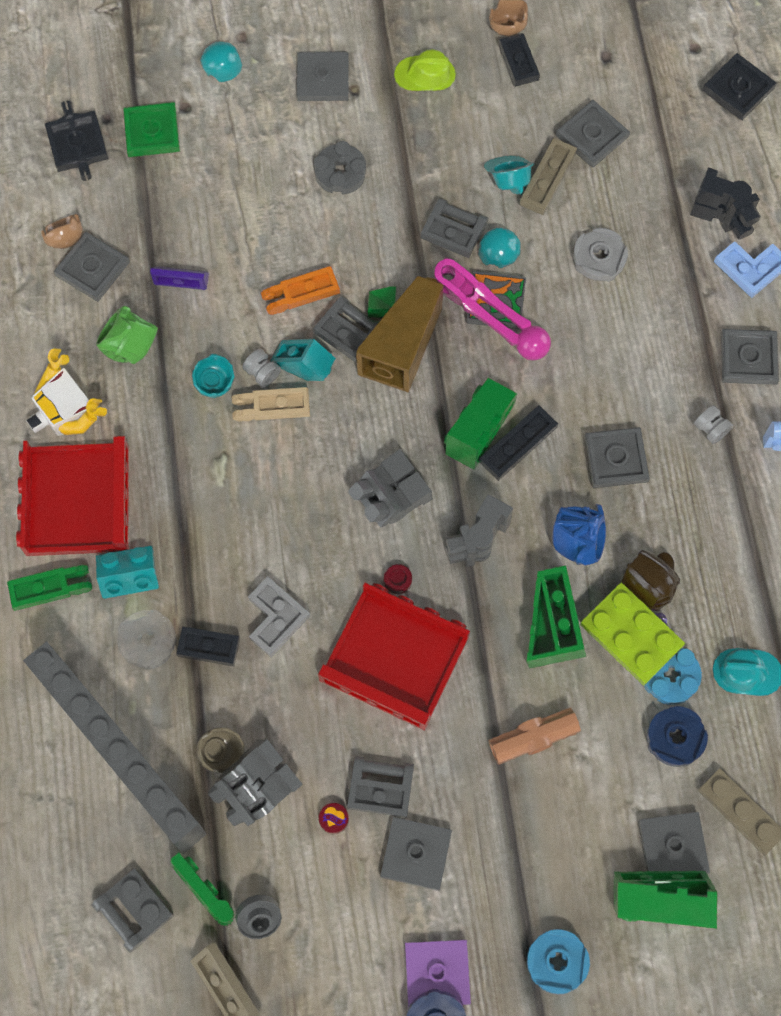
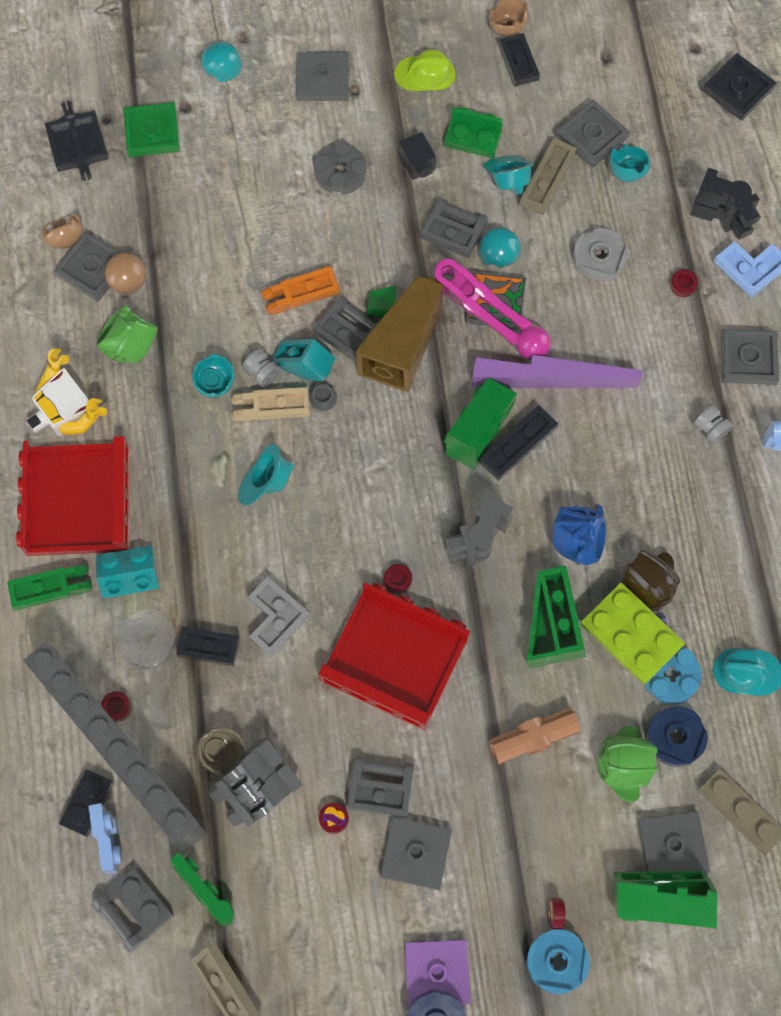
dark purple slope [150,267,209,290] -> none
dark grey plate [235,895,282,939] -> none
dark grey hips [348,449,433,528] -> none
dark grey plate [584,427,650,488] -> none
none -> black plate [59,769,115,838]
none -> light blue plate [89,803,122,875]
none -> dark red tile [101,691,132,722]
none -> medium nougat hair [104,253,146,294]
none -> teal piece [238,444,294,505]
none -> dark grey plate [309,384,337,411]
none -> black brick [399,132,436,180]
none -> green bracket [444,107,503,159]
none -> medium lavender slope [472,355,643,388]
none -> dark red tile [547,897,566,929]
none -> bright green piece [597,726,657,803]
none -> teal hair [610,144,651,183]
none -> dark red tile [670,269,698,298]

